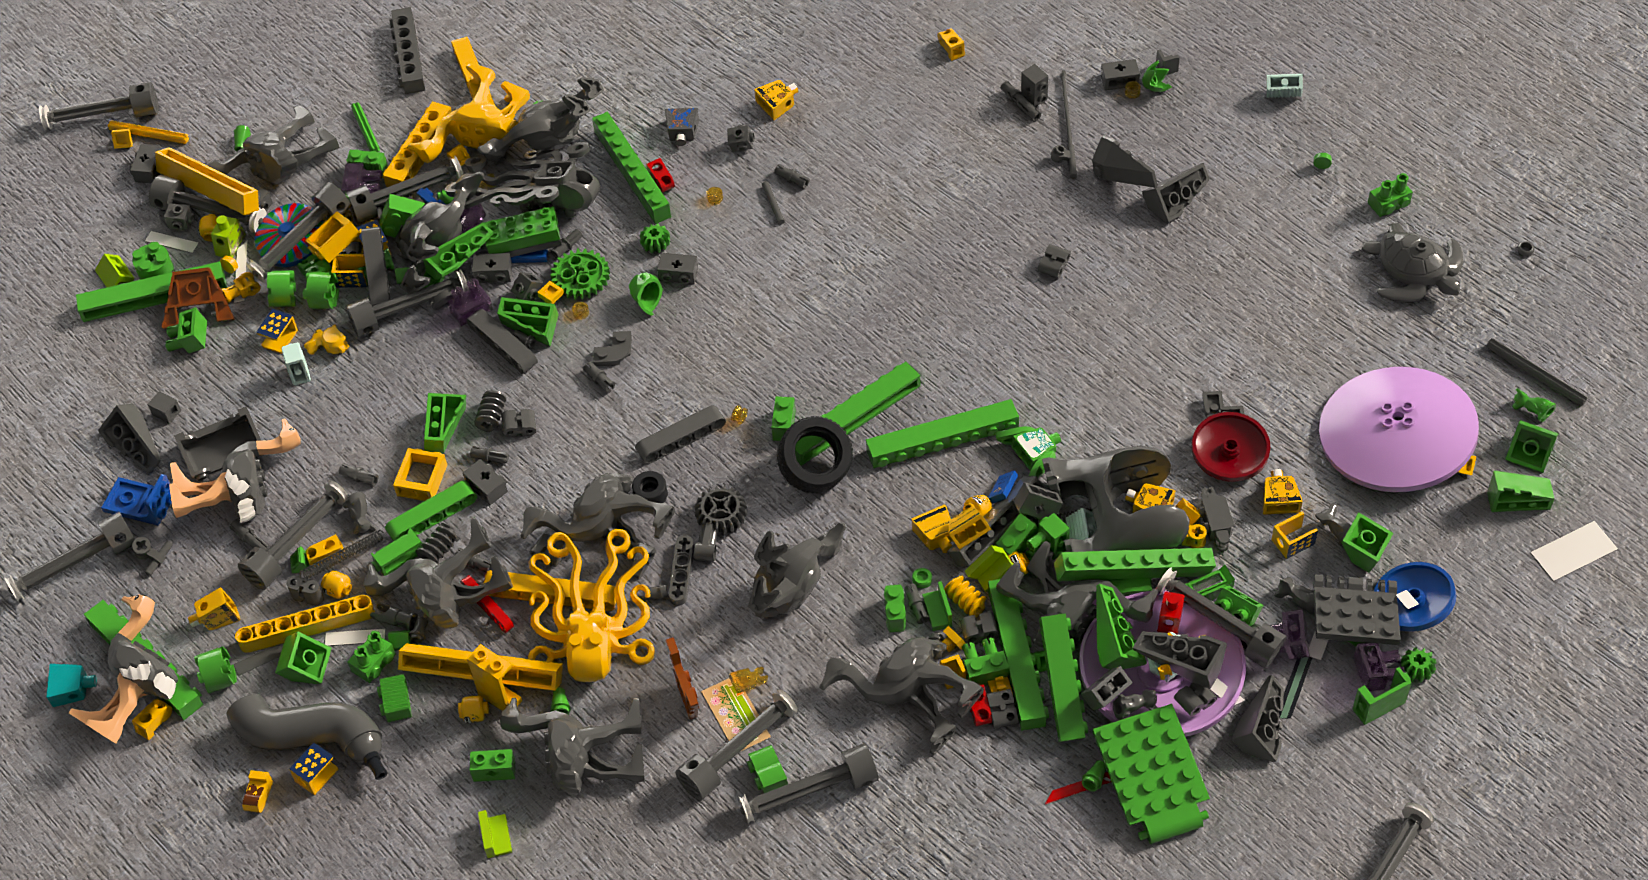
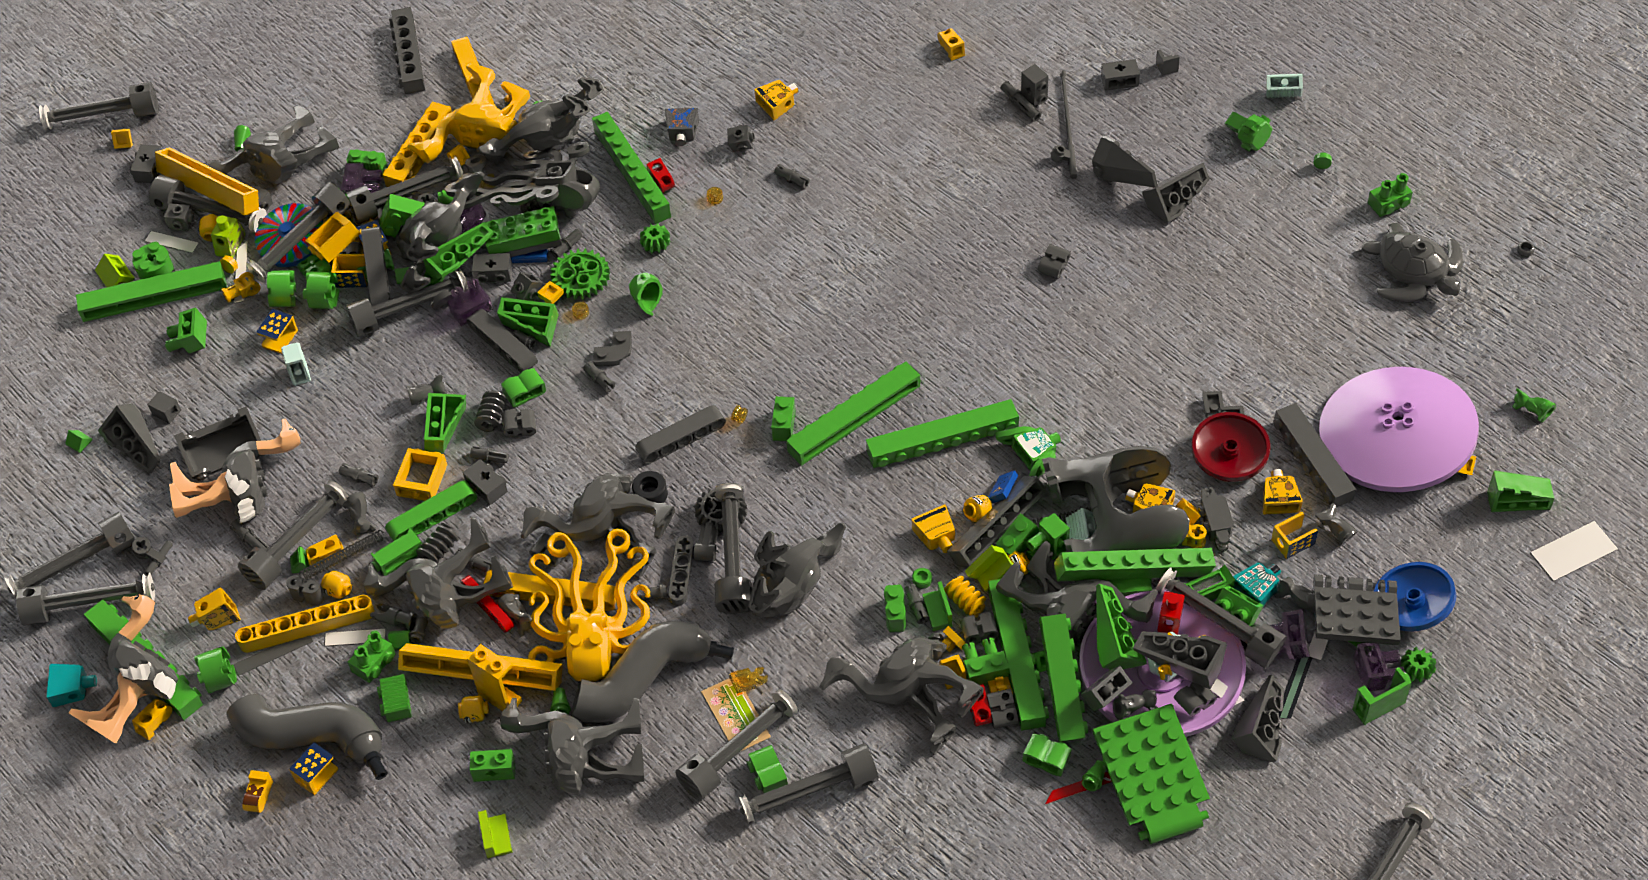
blue bracket [101,474,172,526] -> none
yellow axle [108,120,189,144] -> none
dark orange wing [162,267,235,329] -> none
bright green slope [275,631,332,684] -> none
yellow animal [304,324,350,355] -> none
bright green axle [351,102,380,152] -> none
blue plate [416,188,446,205] -> none
dark grey brick [657,253,698,284] -> none
dark orange wing [666,637,699,720] -> none
dark grey bar [762,181,785,225] -> none
black tyre [777,416,853,493] -> none
yellow torso [949,506,991,550] -> none
dark grey brick [1013,482,1063,521] -> none
clear yellow bush [1125,81,1141,99] -> none
bright green piece [1142,61,1172,92] -> none
bright green slope [1341,512,1393,573] -> none
white sticker [1396,590,1418,609] -> none
dark grey axle [1486,338,1588,406] -> none
bright green slope [1505,420,1558,473] -> none
none -> dark grey piece [16,573,155,626]
none -> bright green slope [65,430,92,453]
none -> dark grey animal [407,375,447,405]
none -> dark grey animal [497,593,532,637]
none -> bright green brick [501,368,546,407]
none -> dark grey animal [571,621,734,723]
none -> dark grey piece [714,483,753,614]
none -> bright green brick [1022,734,1072,777]
none -> bright green piece [1224,112,1272,151]
none -> torso [1233,563,1281,607]
none -> dark grey brick [1273,403,1356,507]

